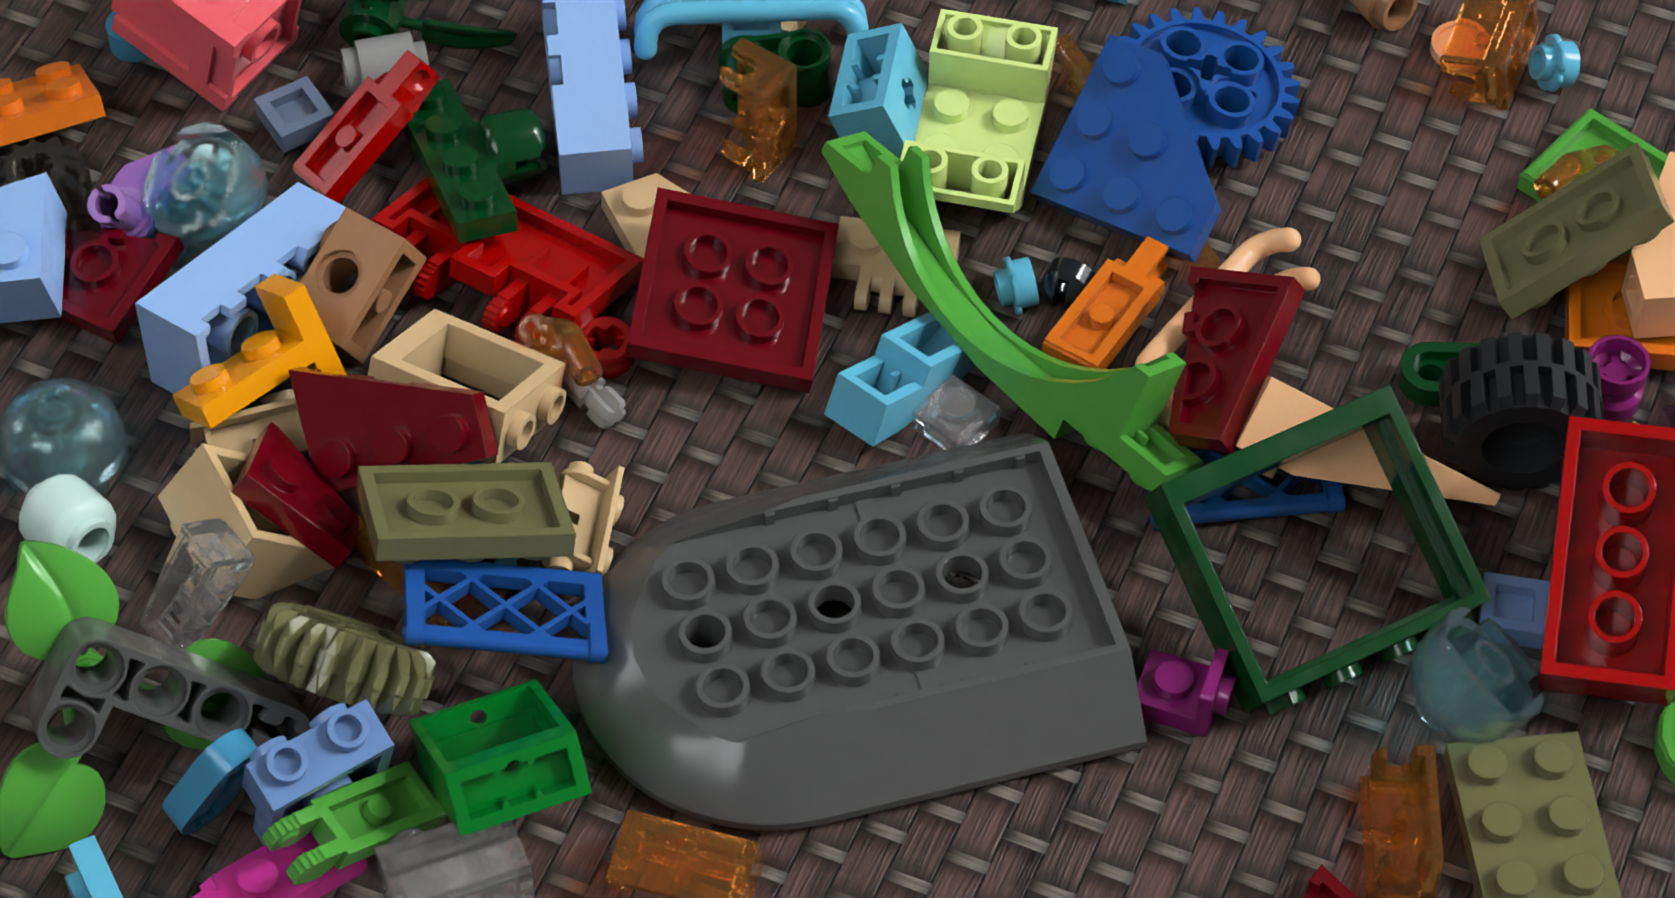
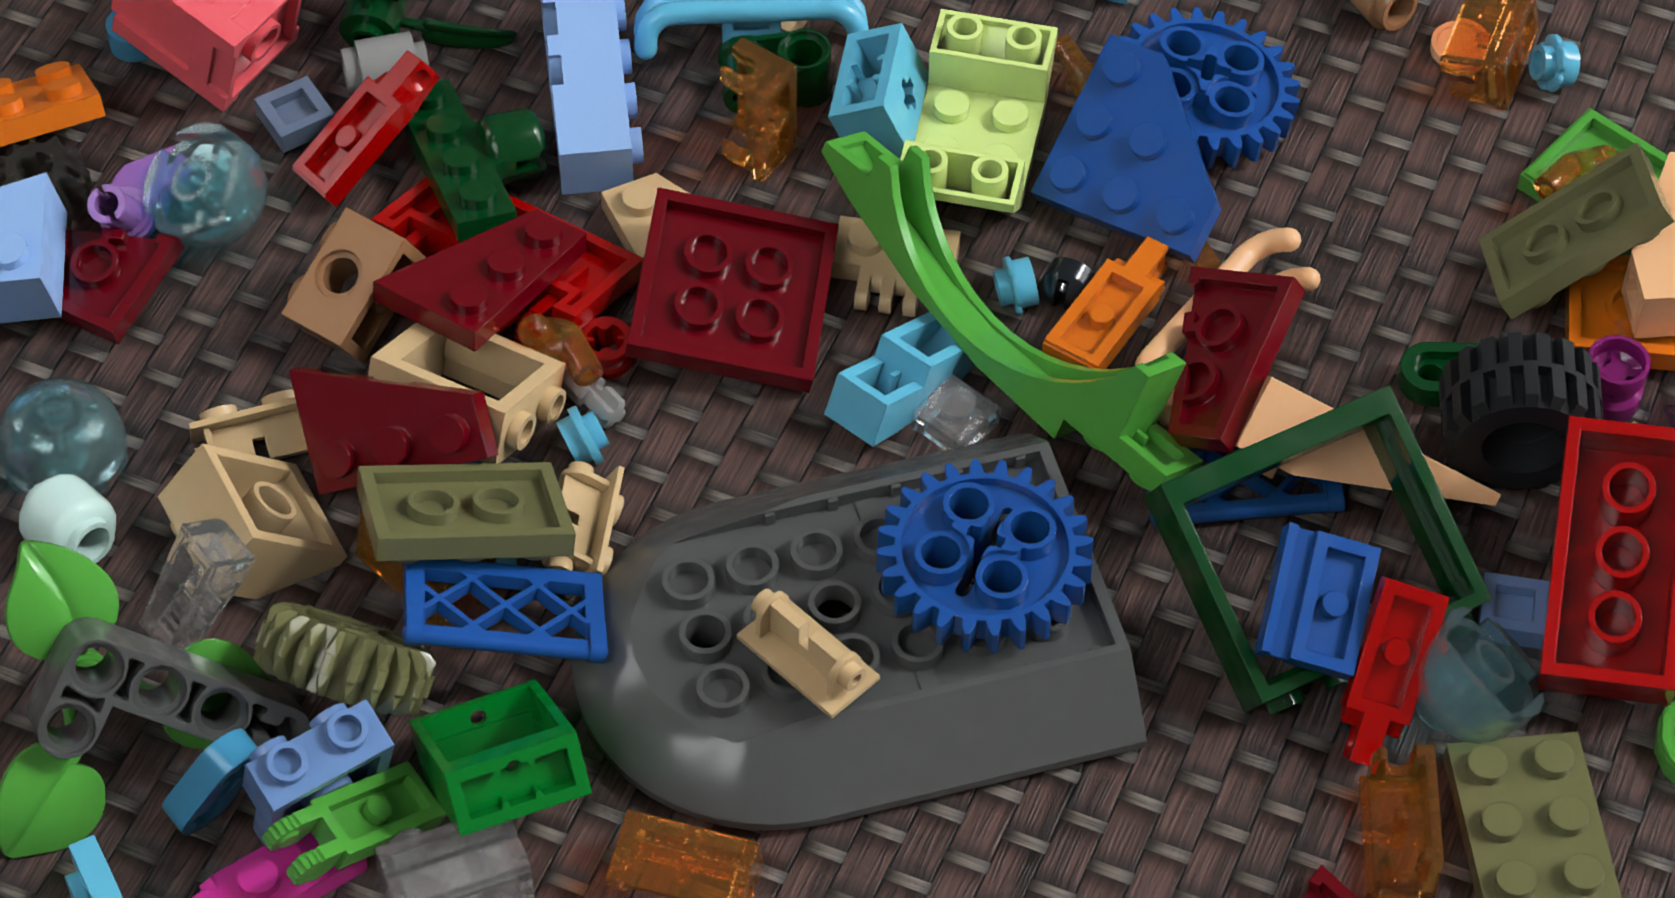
light blue wedge [135,182,346,394] -> none
light orange bracket [172,273,347,429] -> none
dark red wing [231,422,363,569] -> none
magenta bracket [1137,647,1237,738] -> none
none -> dark red wing [373,209,587,352]
none -> medium azure plate [556,405,610,466]
none -> tan hinge [737,588,880,719]
none -> blue gear [876,459,1093,654]
none -> blue plate [1254,522,1381,680]
none -> red hinge [1339,576,1449,768]

